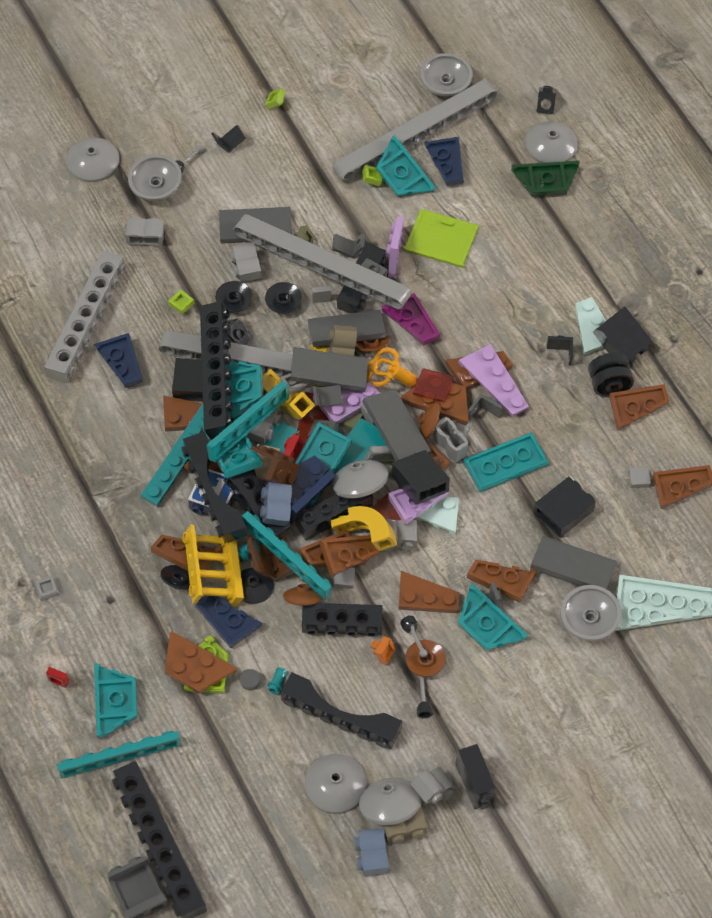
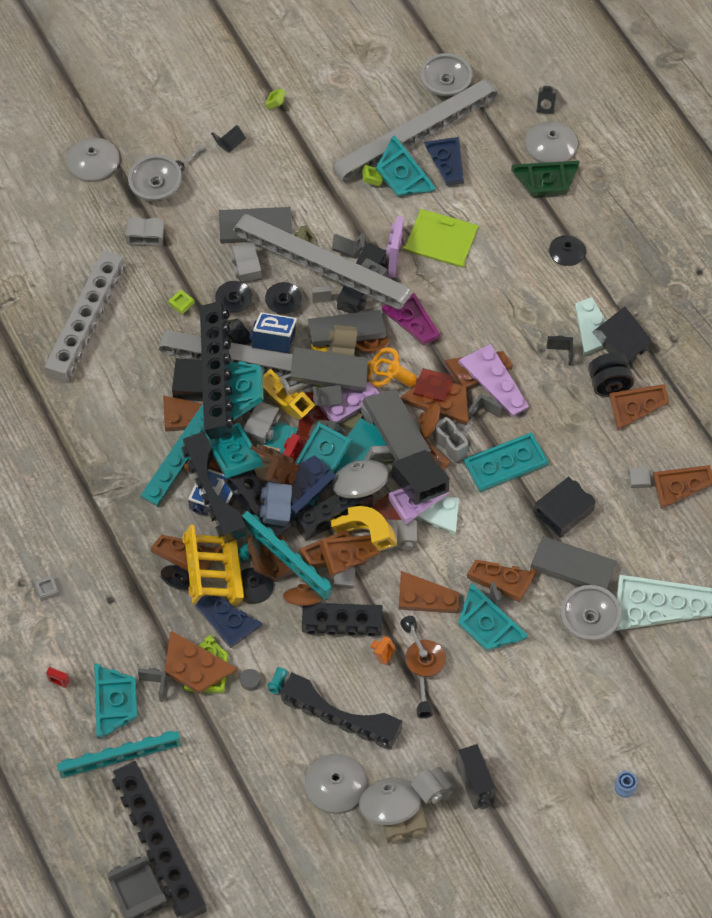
dark blue wing [94,333,143,388] -> none
teal plate [207,381,290,462] -> none
sand blue brick [355,828,389,876] -> none
none -> dark grey bracket [138,668,167,702]
none -> piece [250,312,297,353]
none -> black dish [549,235,585,266]
none -> medium blue wheel [614,771,637,798]

